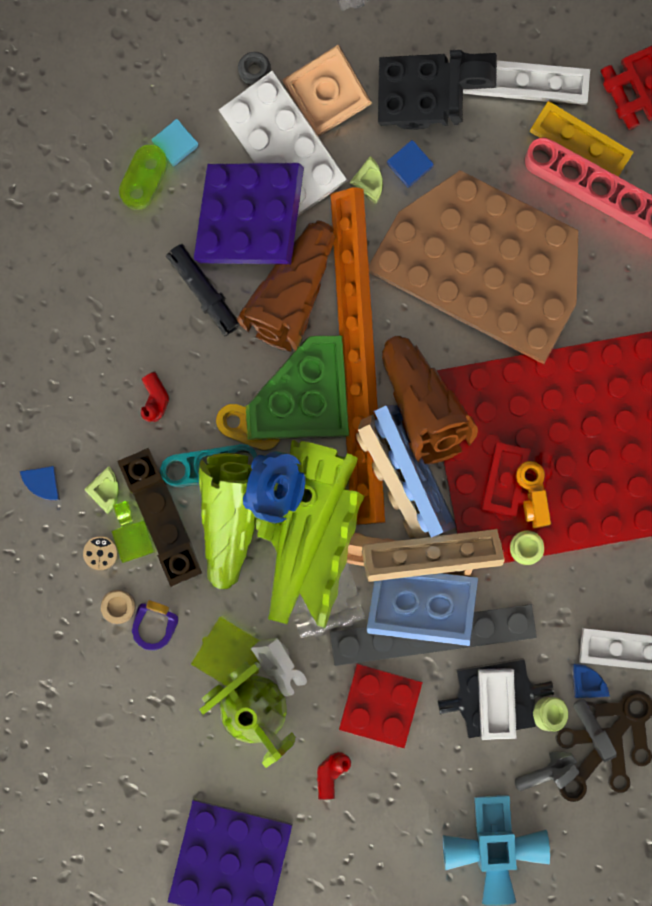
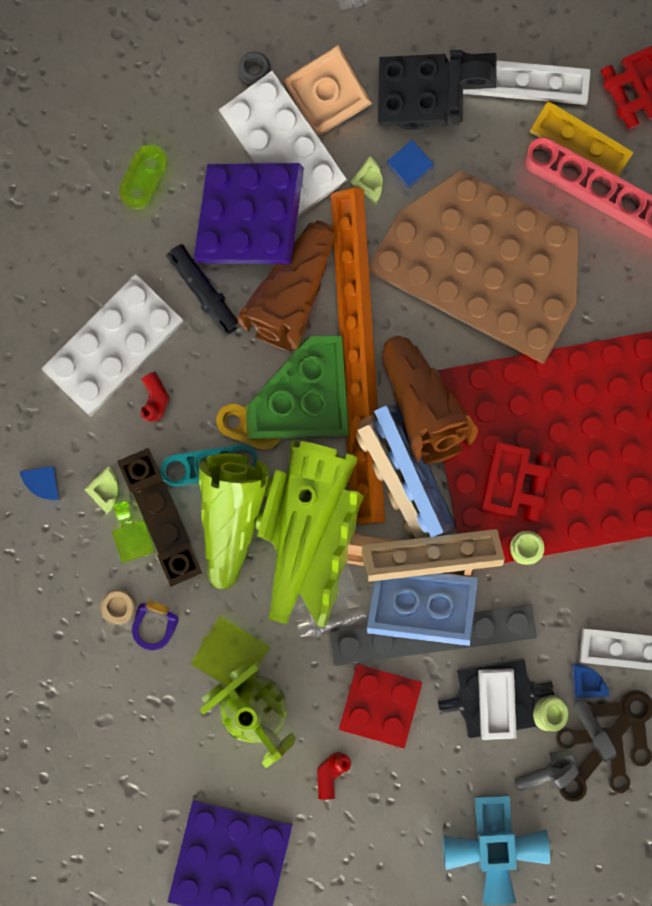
tan tile [83,536,118,570] -> none
medium azure tile [151,119,199,167] -> none
blue plate [243,451,305,523] -> none
white plate [251,638,307,696] -> none
light orange plate [516,461,551,528] -> none
none -> white plate [42,274,184,417]

